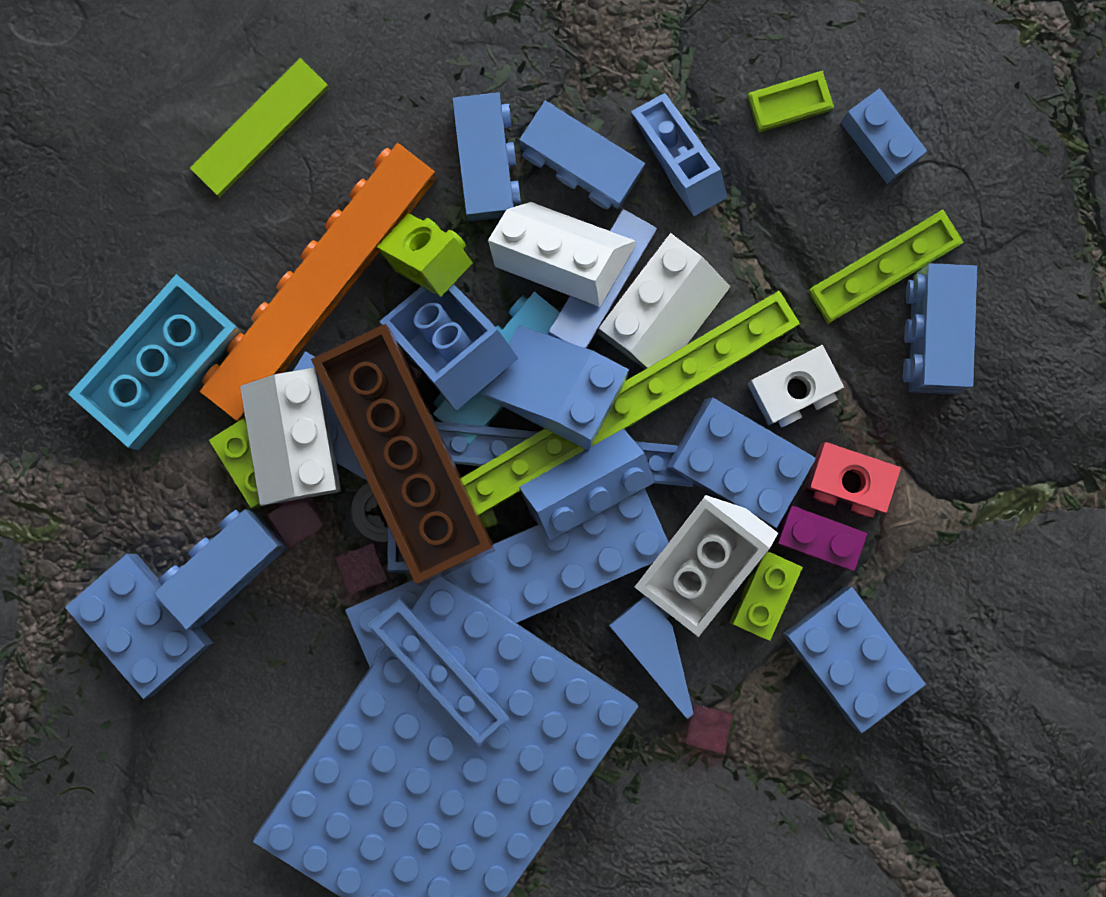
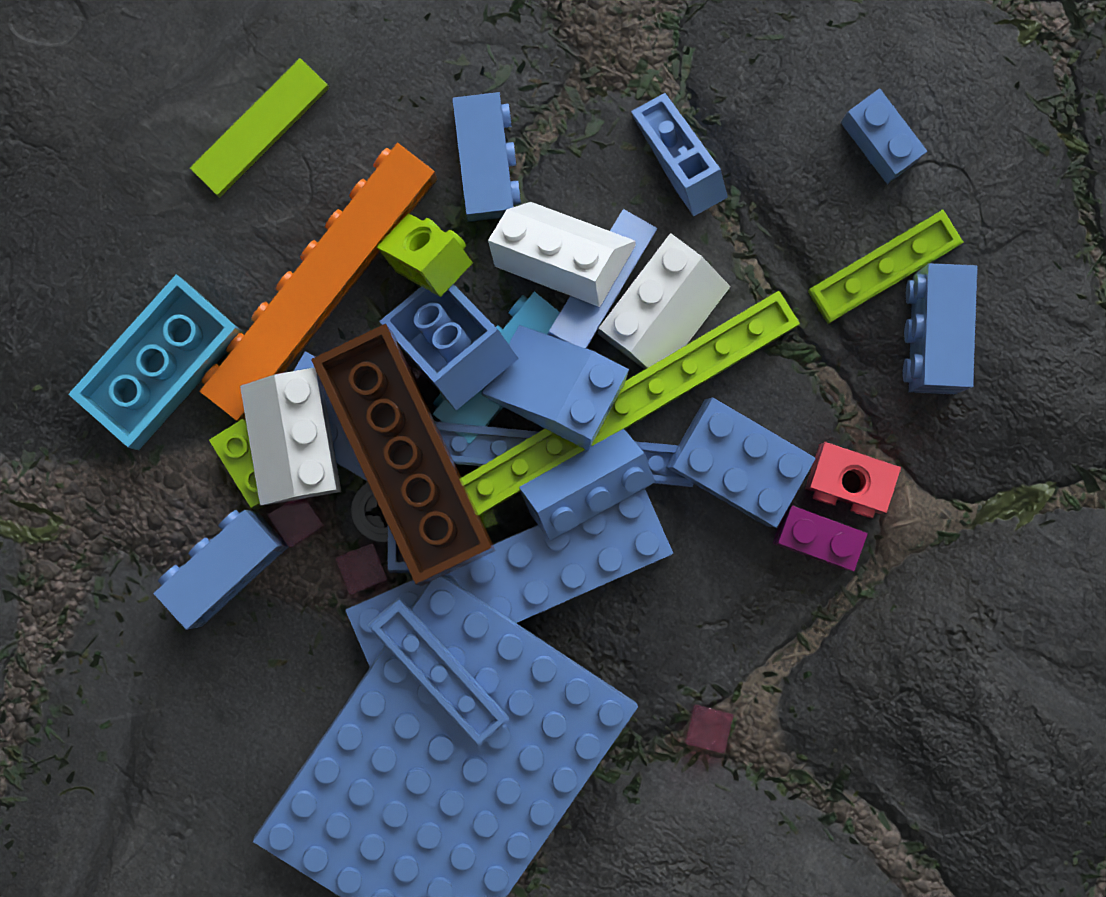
medium blue brick [65,554,214,699] -> none
medium blue brick [519,100,645,210] -> none
medium blue slope [608,595,694,719] -> none
white slope [635,495,778,637] -> none
lime brick [729,551,803,641] -> none
lime tile [747,71,834,133] -> none
white brick [747,345,844,428] -> none
medium blue brick [782,586,926,733] -> none

